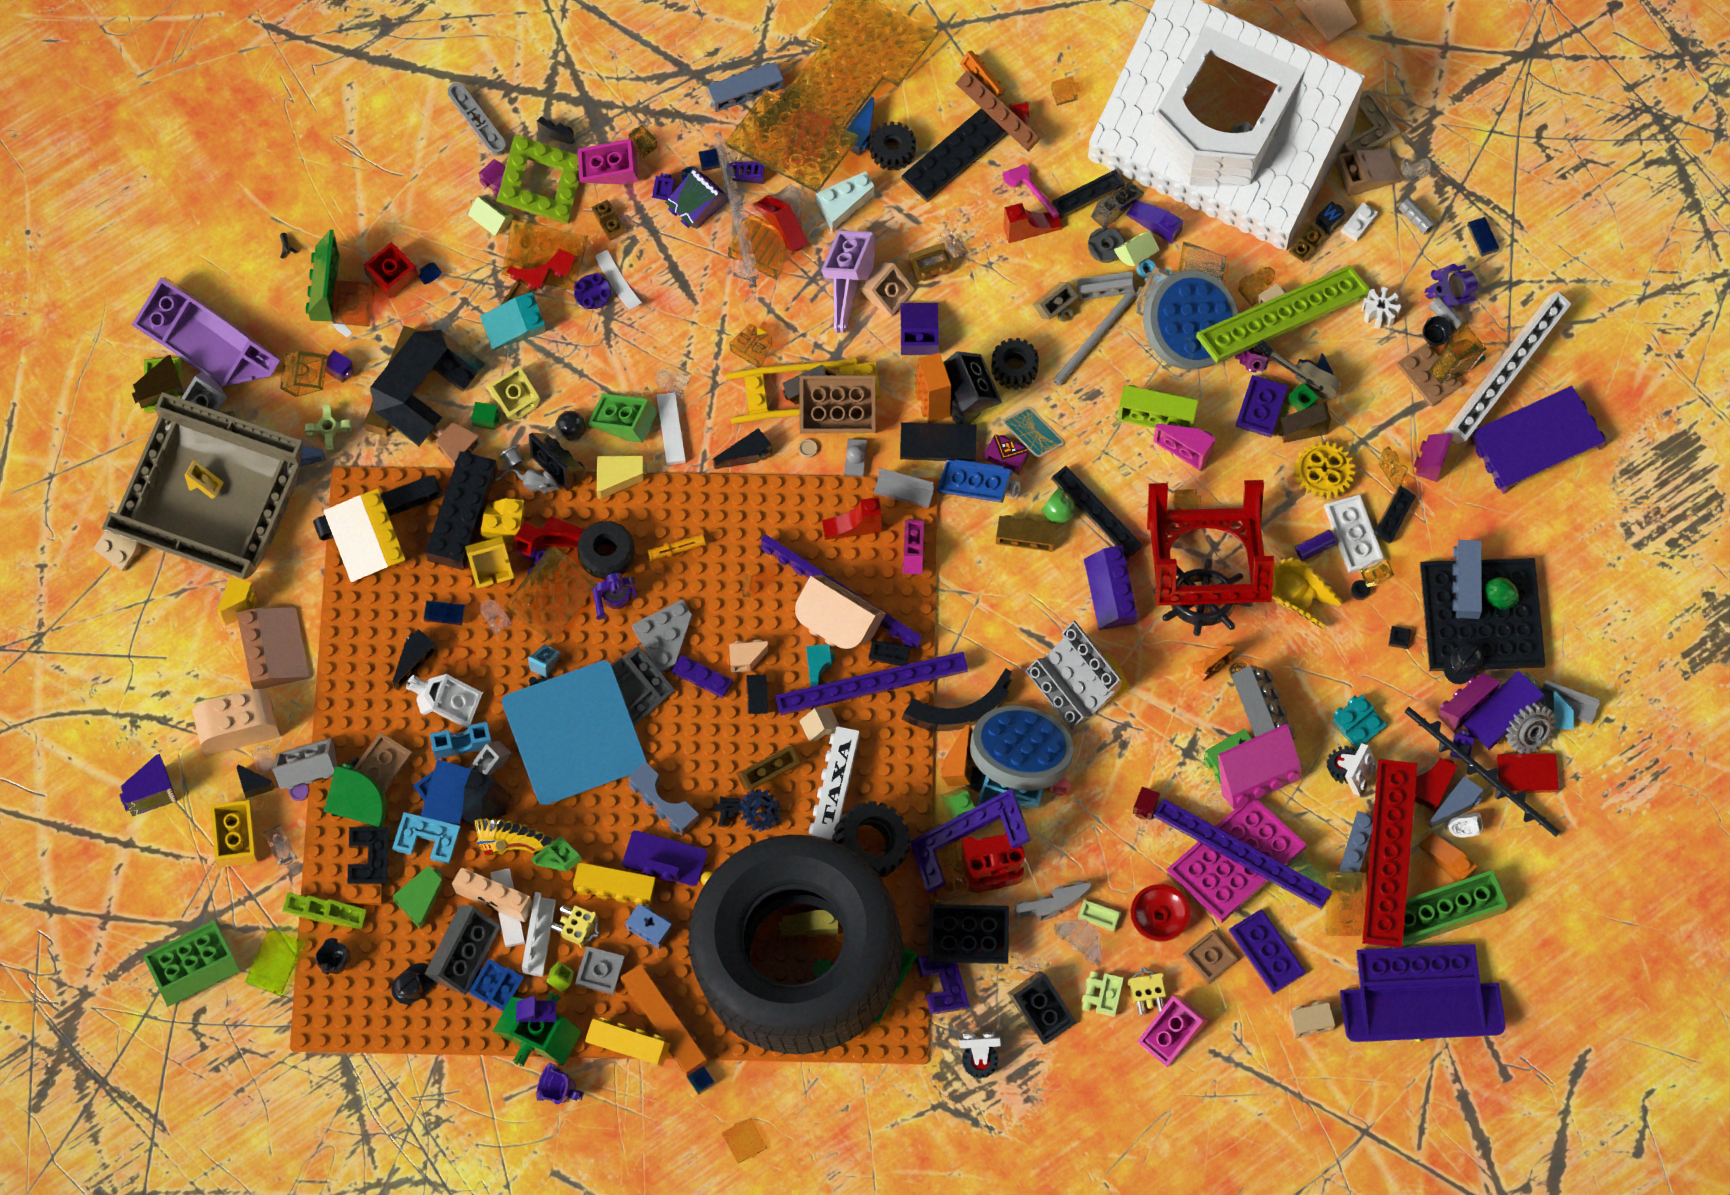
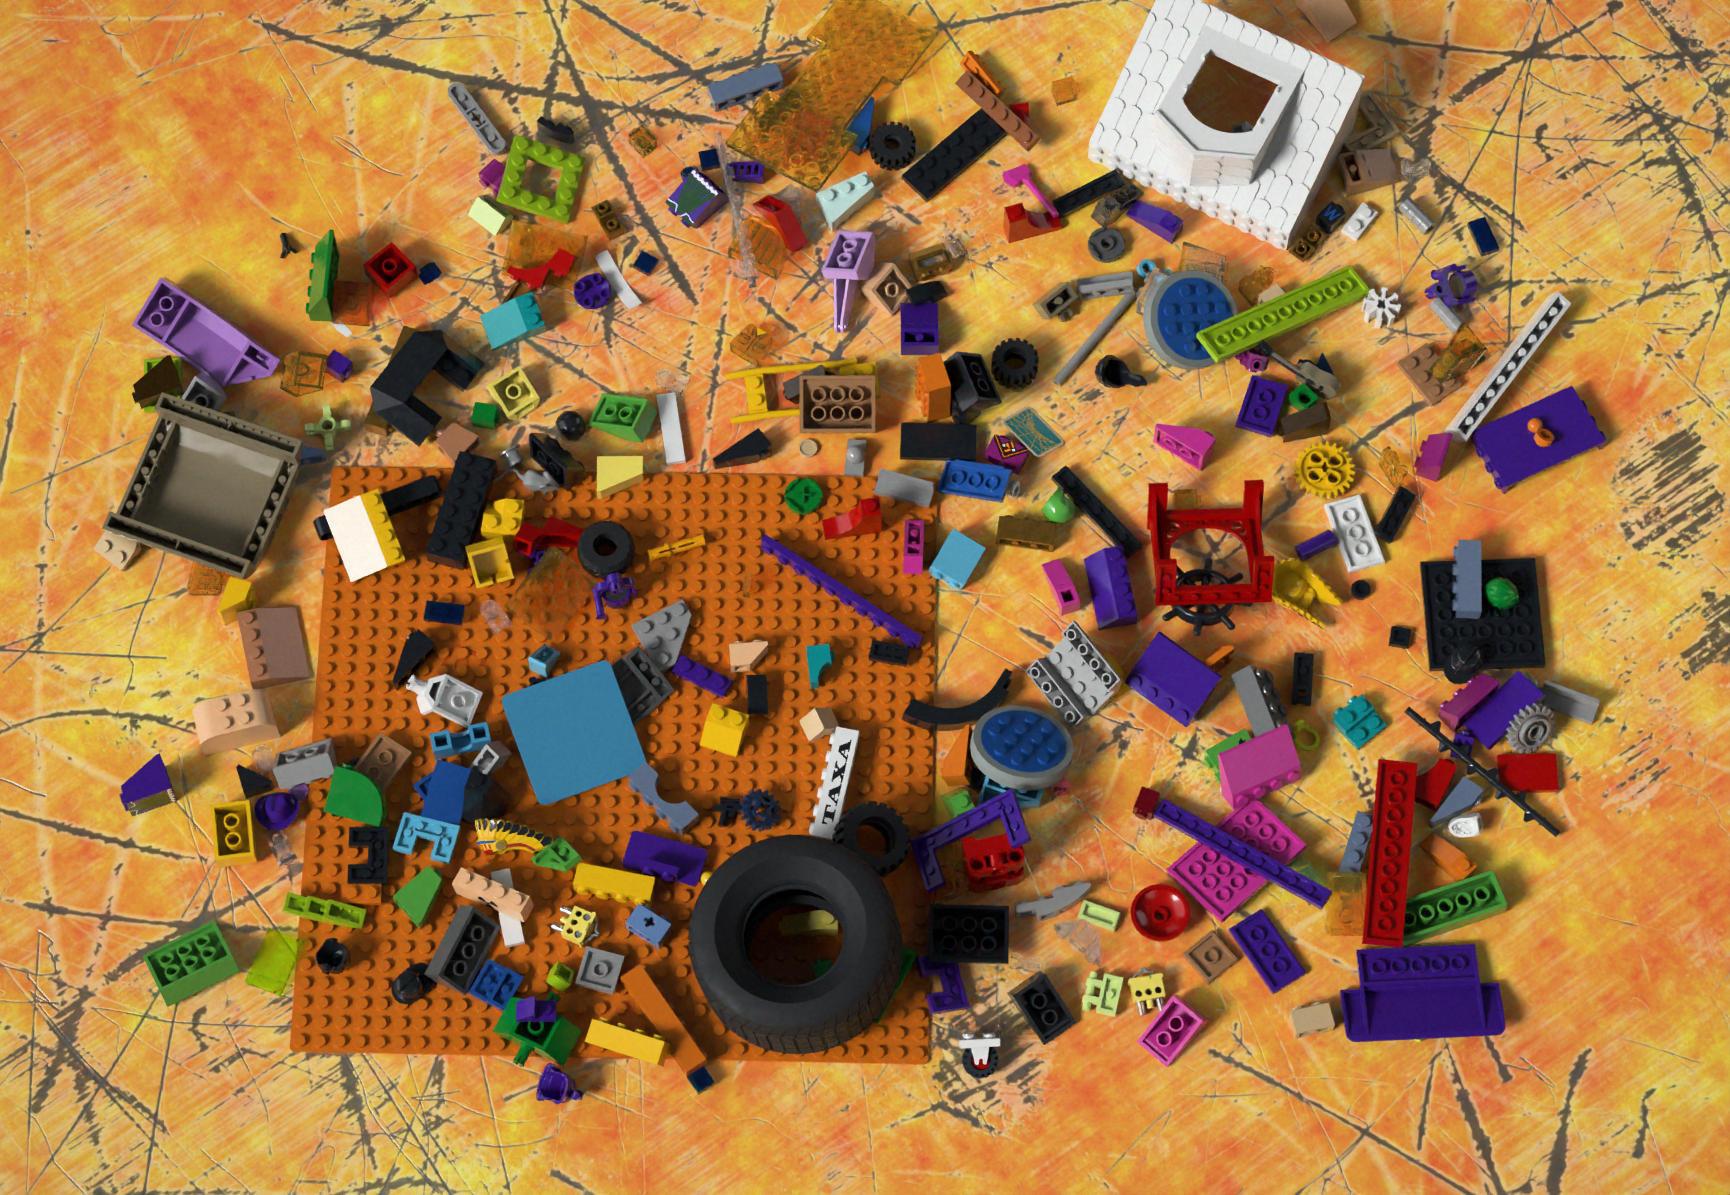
yellow slope [184,460,224,499] -> none
white fence [522,892,556,977] -> none
dark pink slope [578,139,639,185] -> none
dark purple bracket [652,173,676,200] -> none
clear yellow piece [722,1118,767,1164] -> none
pearl gold brick [736,745,800,791] -> none
dark purple plate [775,652,968,716] -> none
light nougat brick [795,574,886,649] -> none
yellowish green brick [1114,231,1160,266] -> none
lime brick [1117,385,1198,428] -> none
clear yellow tile [1228,660,1247,678] -> none
white plate [1327,743,1377,796] -> none
clear yellow brick [1360,558,1394,587] -> none
black hair [1422,316,1452,346] -> none
medium azure slope [1553,690,1574,730] -> none
none -> clear yellow torso [187,562,235,596]
none -> dark purple hat [254,793,299,830]
none -> clear blue tile [633,251,659,276]
none -> yellow slope [700,703,750,758]
none -> green tile [785,478,823,515]
none -> black slope [905,281,948,307]
none -> medium azure brick [928,528,986,590]
none -> dark pink slope [1041,559,1080,616]
none -> black piece [1094,355,1147,388]
none -> dark purple slope [1124,632,1222,727]
none -> black plate [1291,652,1314,707]
none -> neon yellow piece [1293,719,1320,751]
none -> orange plate [1527,418,1554,447]

